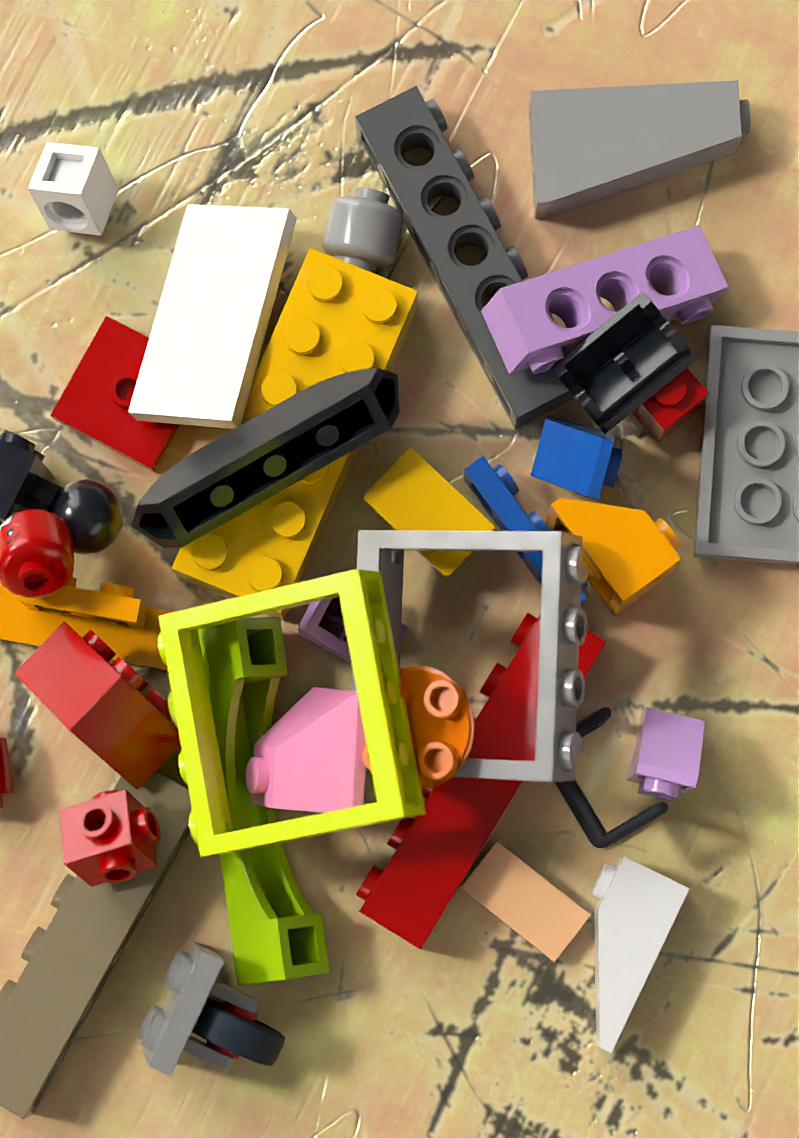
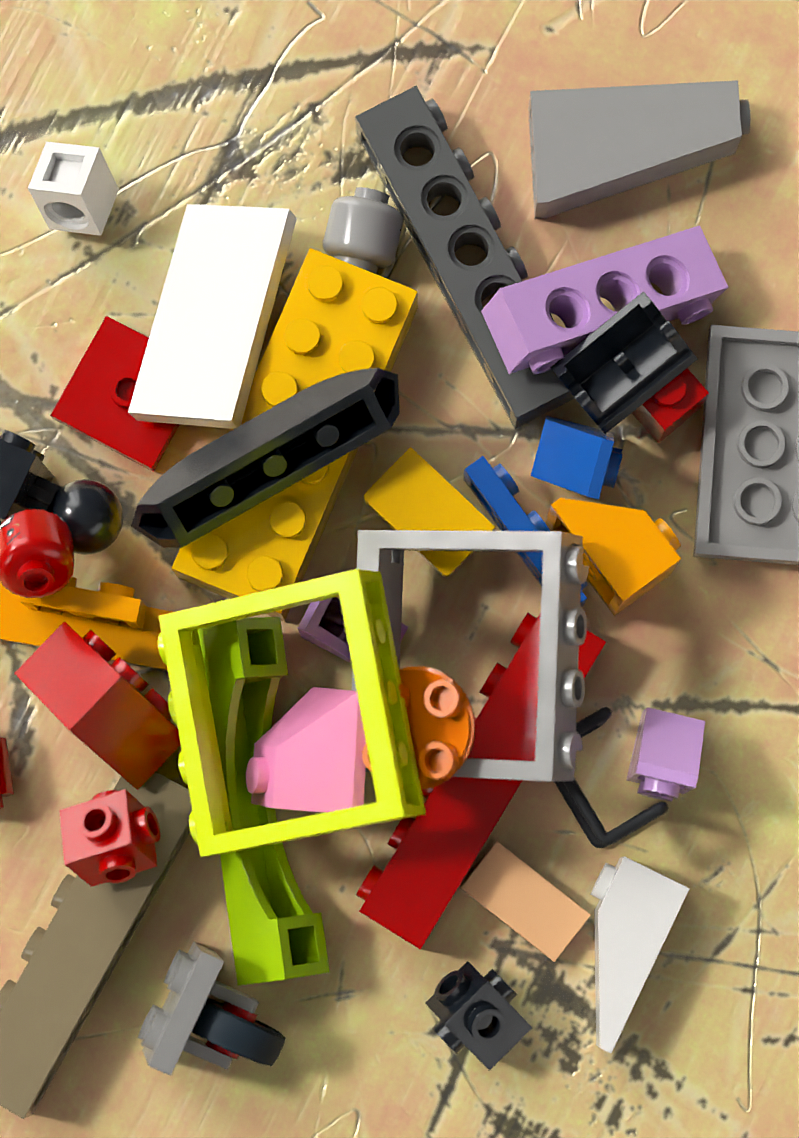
none -> black brick [425,961,532,1071]

